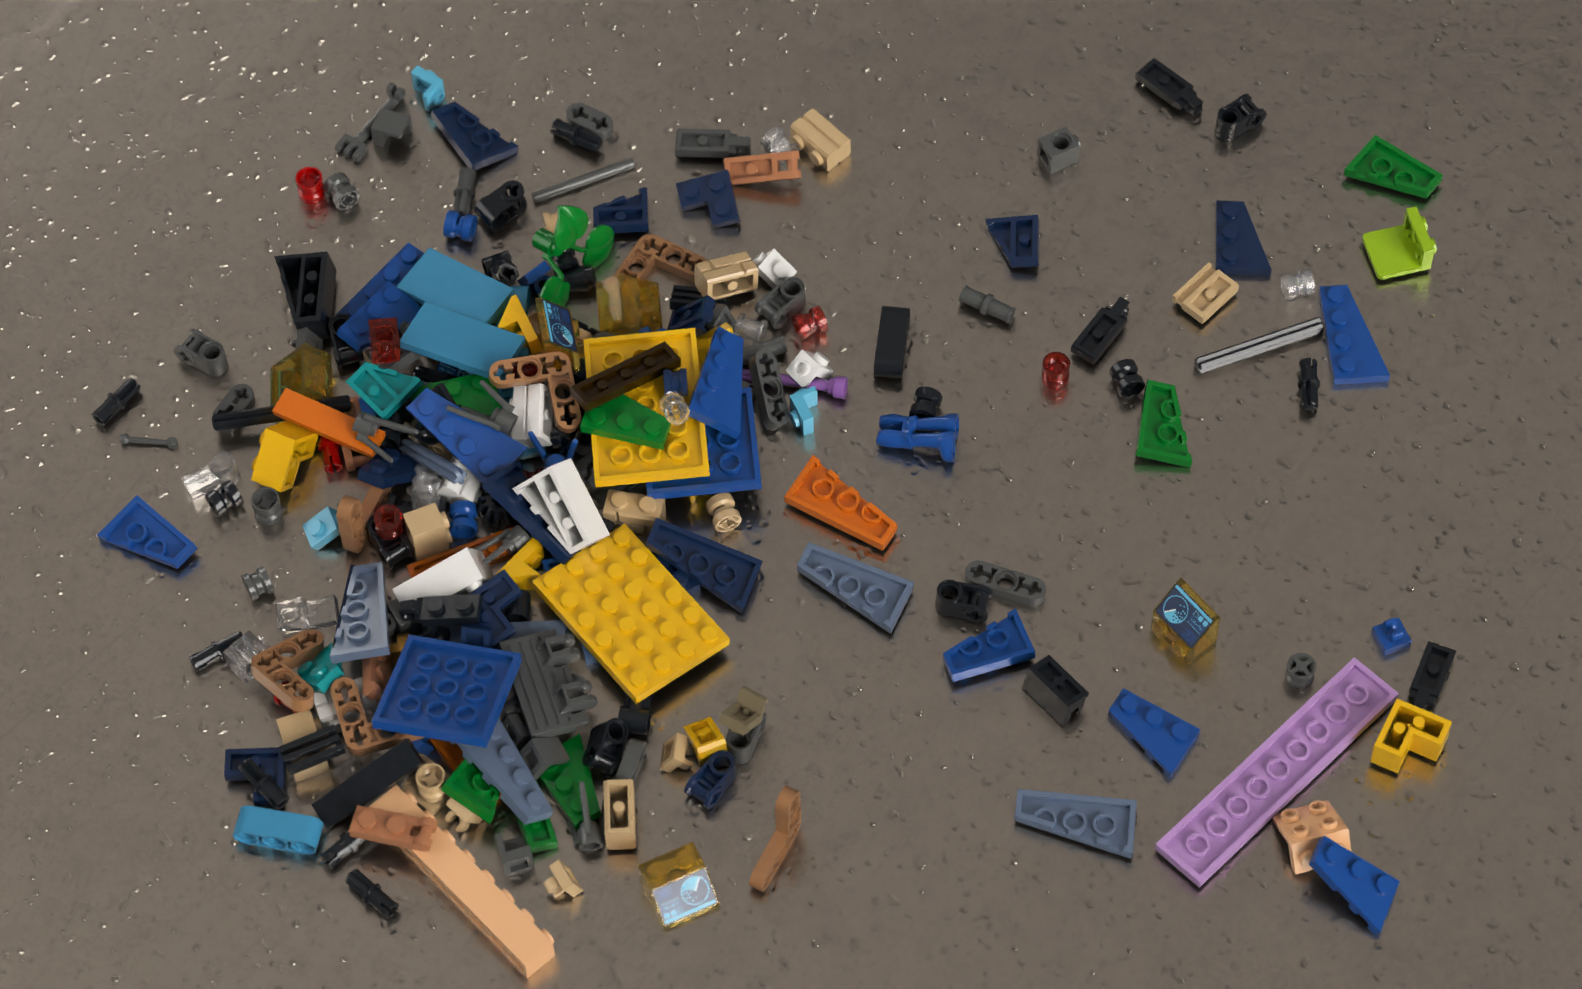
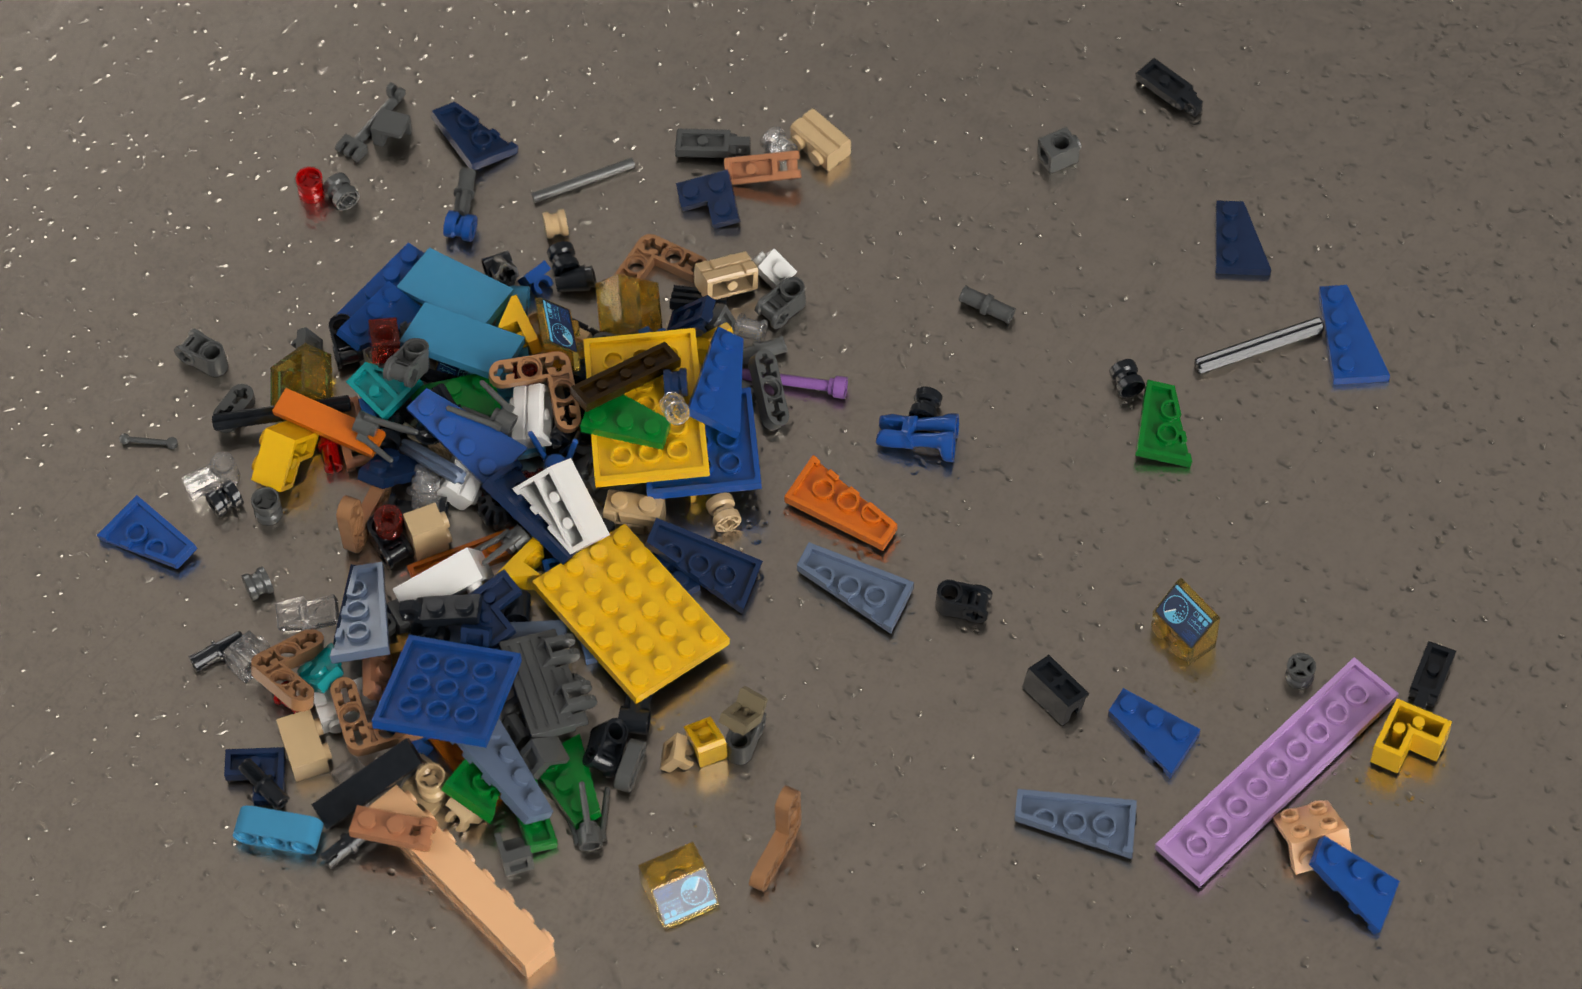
black axle [91,378,140,426] -> none
black wedge [274,251,336,339] -> none
black tile [279,725,346,776] -> none
medium azure bracket [302,506,340,551] -> none
black axle [345,869,399,919] -> none
medium azure bracket [411,66,445,112] -> none
blue wheel [449,500,478,540] -> none
black piece [474,180,527,231] -> none
green plant [532,205,615,312] -> none
tan tile [543,859,584,898] -> none
black axle [551,118,602,152] -> none
dark grey beam [566,103,613,141] -> none
dark blue wing [593,187,648,233] -> none
tan brick [603,779,636,850] -> none
dark blue piece [684,750,737,809] -> none
white bracket [786,349,835,388] -> none
medium azure bracket [789,386,818,436] -> none
clear red wheel [792,305,828,341] -> none
black beam [874,306,910,379] -> none
blue wing [943,608,1035,682] -> none
dark grey beam [965,560,1046,607] -> none
dark blue wing [986,215,1039,268] -> none
clear red wheel [1041,352,1070,390] -> none
black hinge [1071,297,1130,365] -> none
tan plate [1172,262,1239,324] -> none
black piece [1214,94,1267,141] -> none
clear wheel [1280,269,1315,301] -> none
black axle [1298,358,1320,411] -> none
green wing [1343,135,1443,199] -> none
lime bracket [1362,206,1437,280] -> none
blue tile [1371,617,1412,656] -> none
none -> dark grey piece [383,338,429,388]

